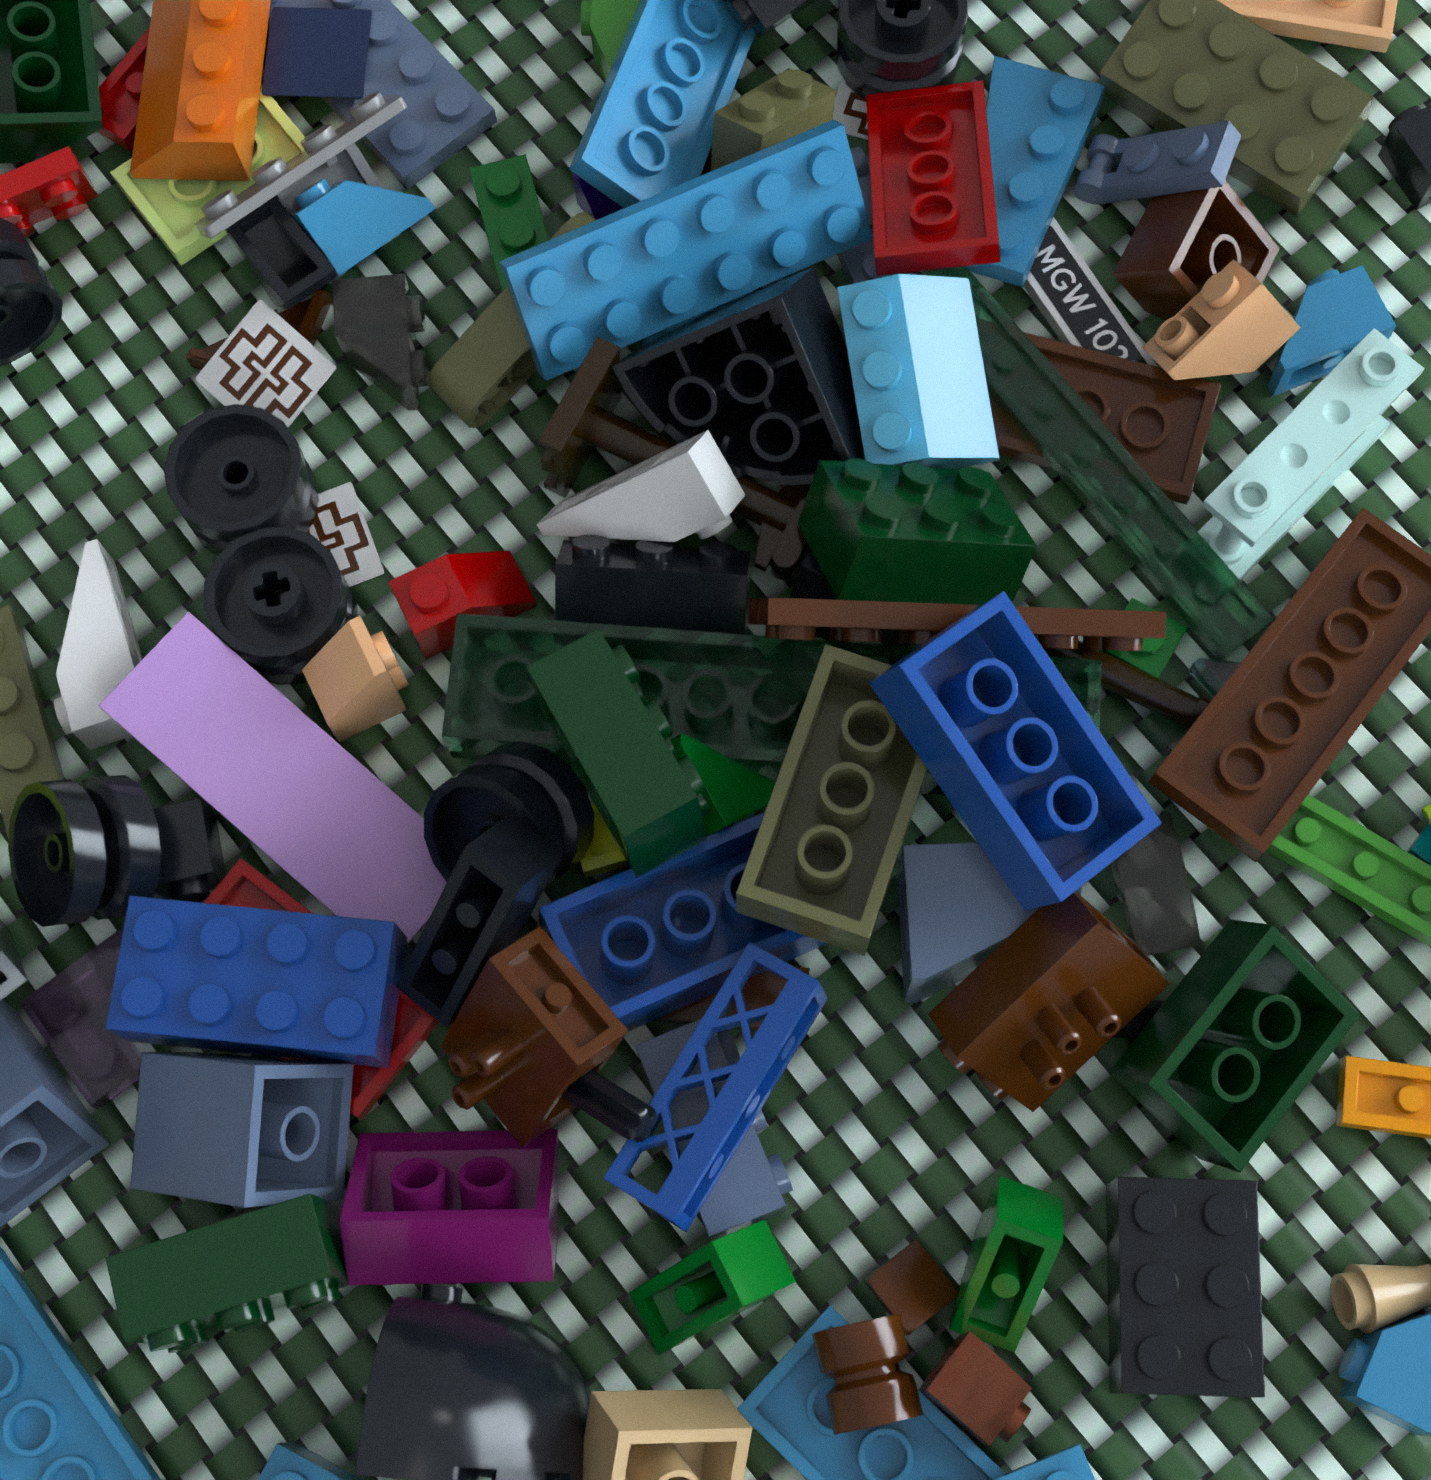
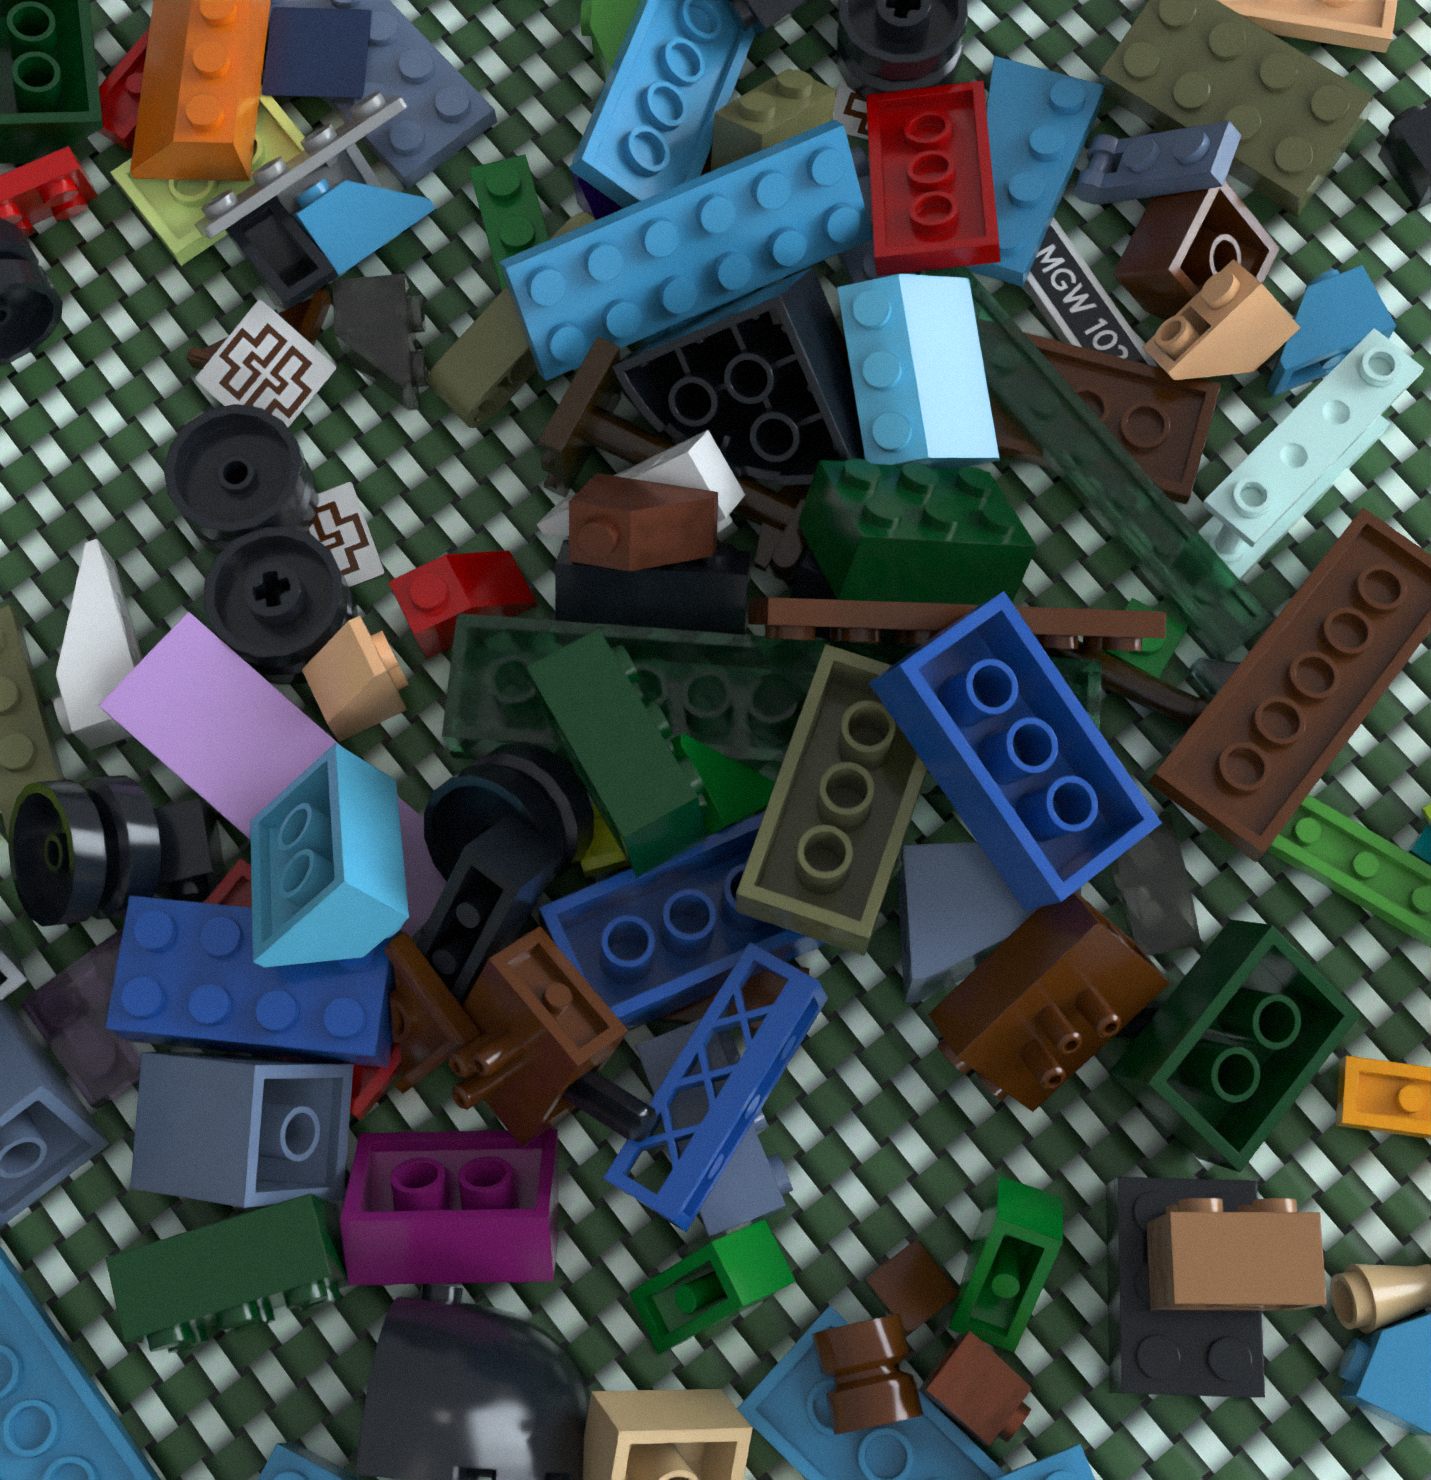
none -> medium azure slope [250,743,409,968]
none -> reddish brown tile [384,932,480,1094]
none -> copper slope [569,473,718,571]
none -> medium nougat brick [1146,1198,1327,1311]

